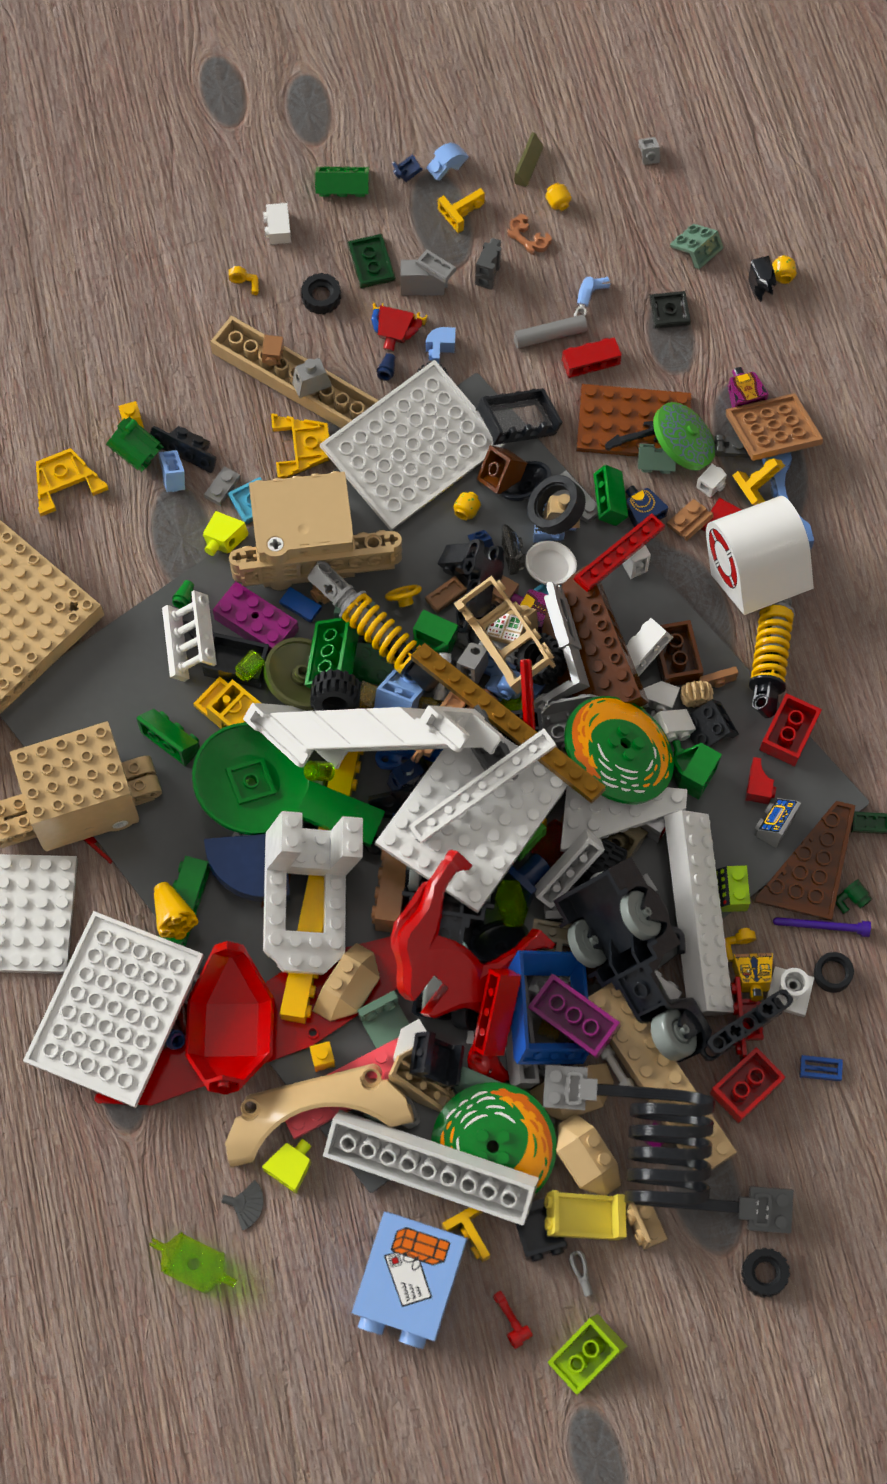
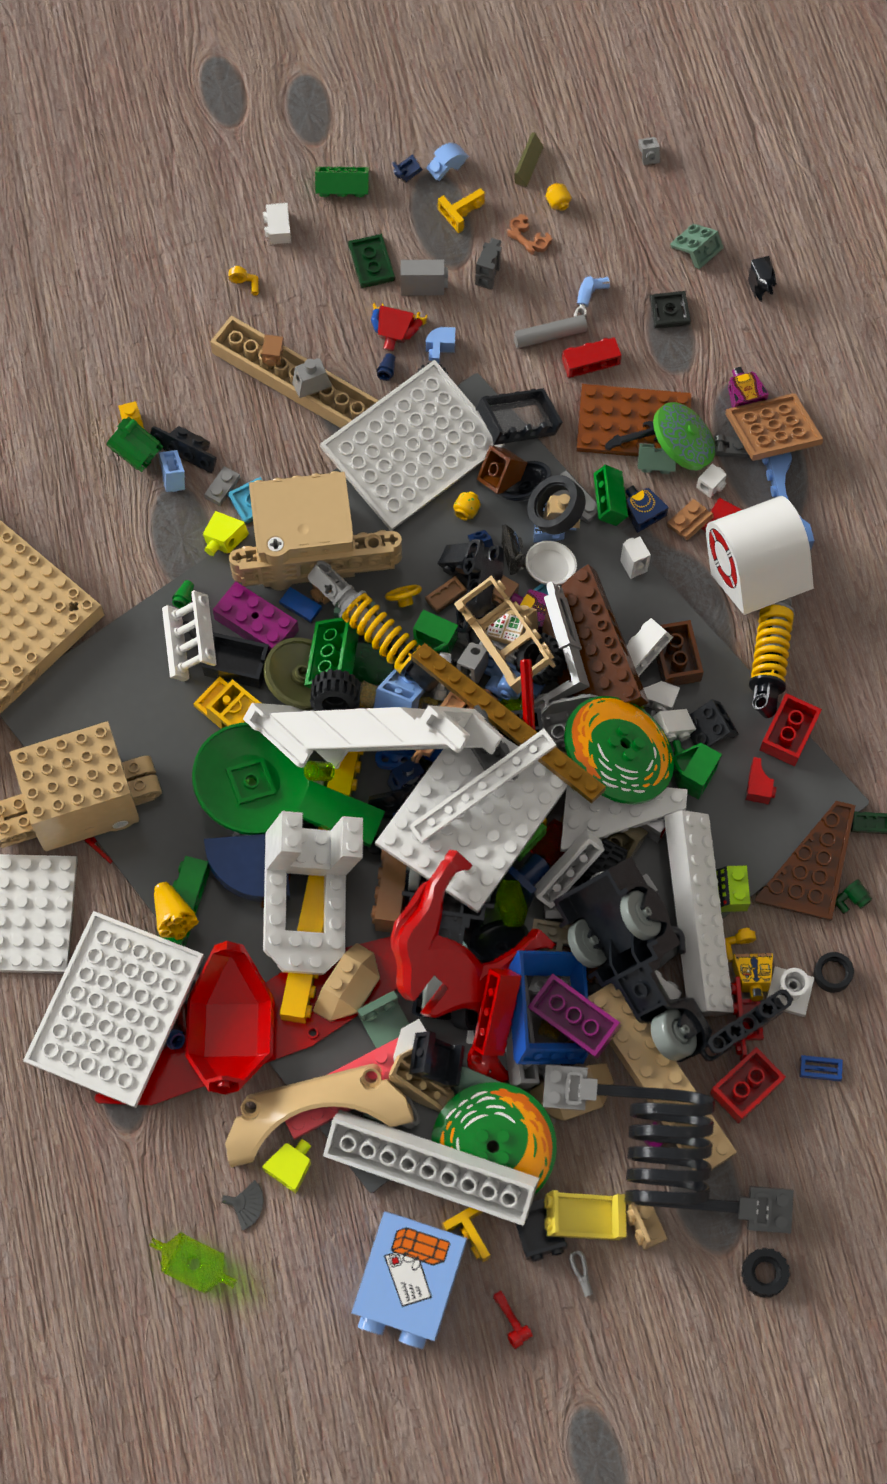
yellow wing [36,448,109,517] -> none
green slope [136,709,200,767] -> none
clear neon green brick [235,650,265,681] -> none
yellow wing [271,414,331,479] -> none
black tyre [301,273,341,314] -> none
yellow brick [309,1041,335,1072] -> none
light grey plate [416,249,456,284] -> none
lime slope [547,1314,628,1395] -> none
tan wedge [556,1114,621,1196] -> none
red tile [573,513,666,592] -> none
white bar [601,1045,634,1086] -> none
tan gear [680,680,714,708] -> none
medium nougat plate [699,666,738,688] -> none
yellow bracket [732,458,785,505] -> none
slope [755,798,801,848] -> none
yellow head [772,255,797,284] -> none
dark purple piece [773,917,871,937] -> none

